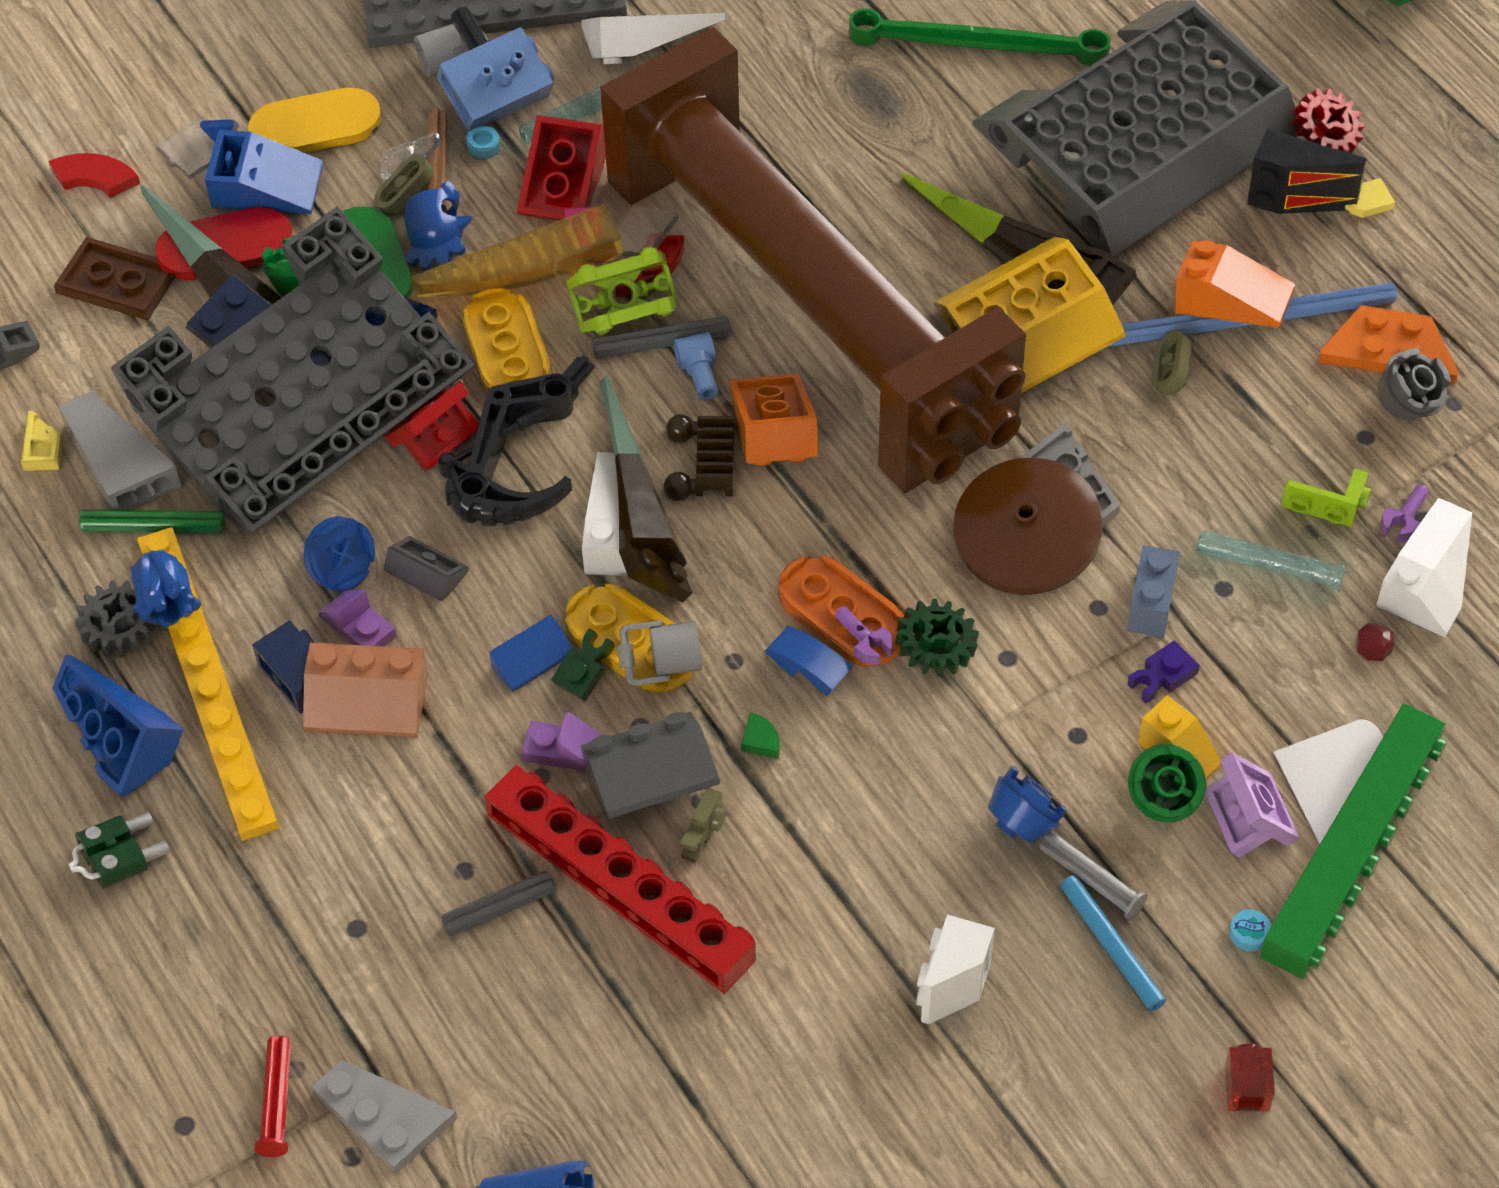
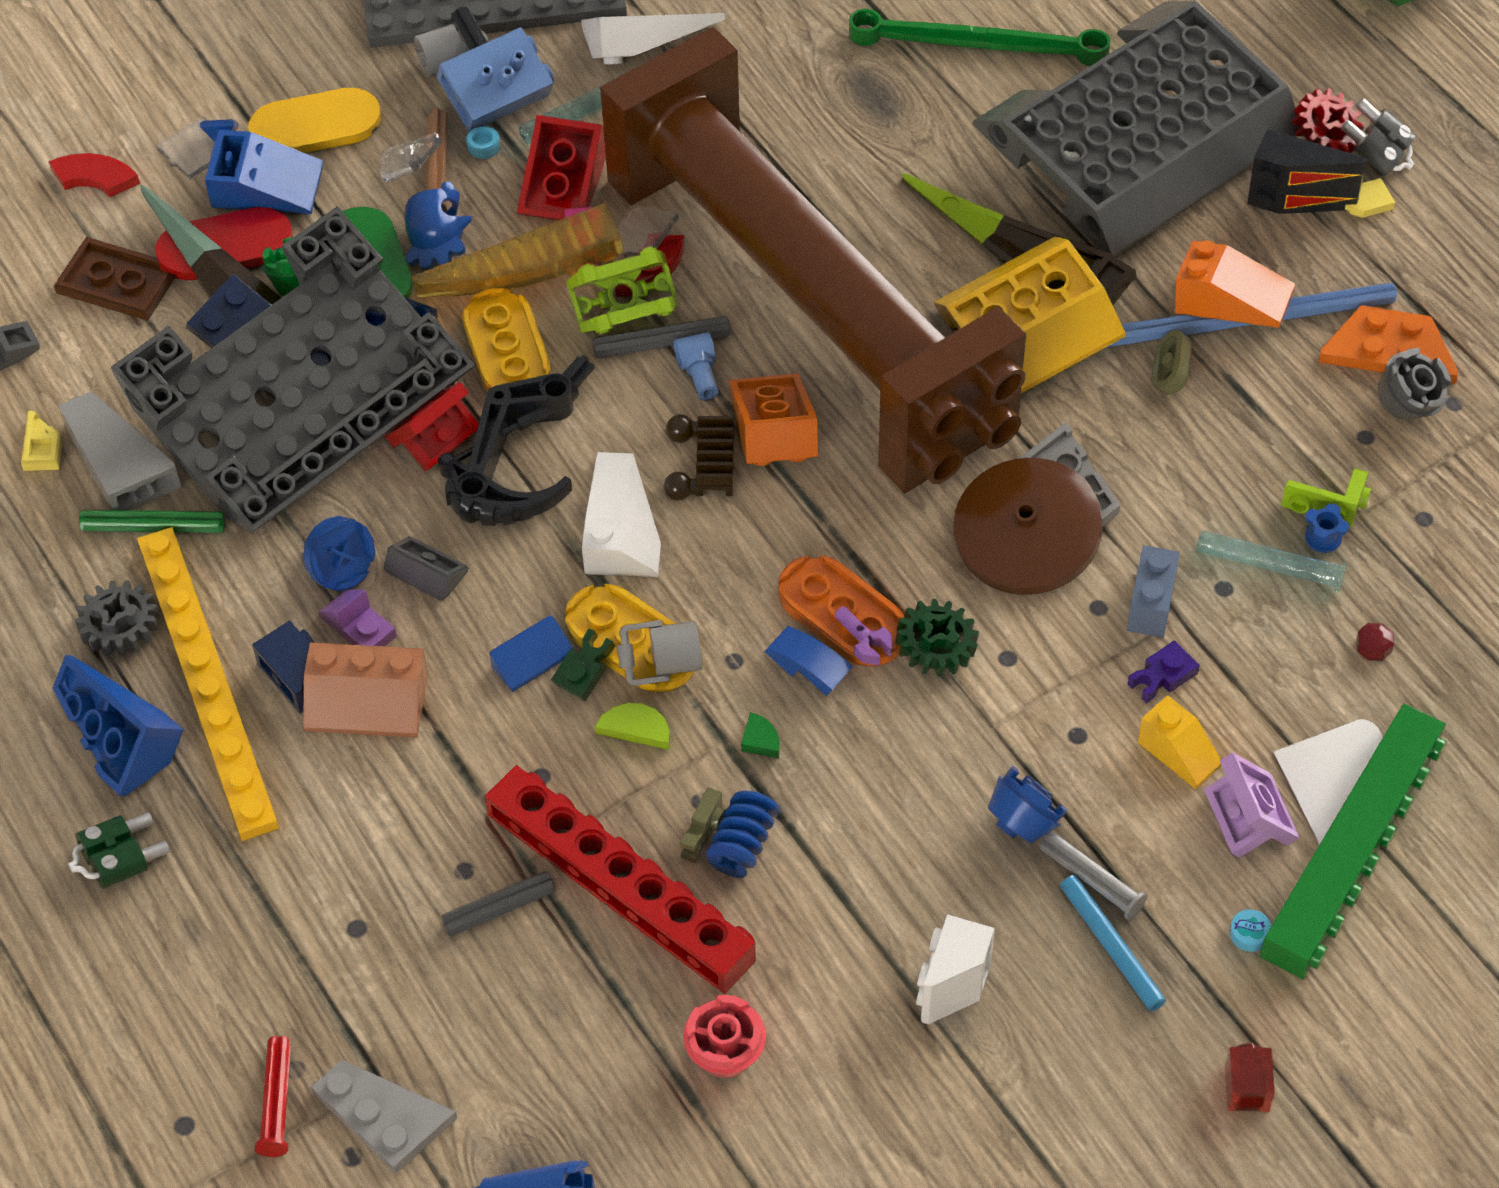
blue piece [131,550,202,627] -> none
olive plate [374,155,433,215] -> none
medium lavender slope [522,712,602,772] -> none
dark grey slope [580,711,721,819] -> none
dark brown plate [599,375,693,603] -> none
green cone [1128,744,1206,823] -> none
white wedge [1376,498,1472,637] -> none
medium lavender bar [1380,485,1429,543] -> none
none -> lime tile [595,703,670,750]
none -> coral cone [683,995,766,1078]
none -> blue piece [706,791,780,878]
none -> blue brick [1305,504,1349,553]
none -> dark grey piece [1341,98,1415,176]

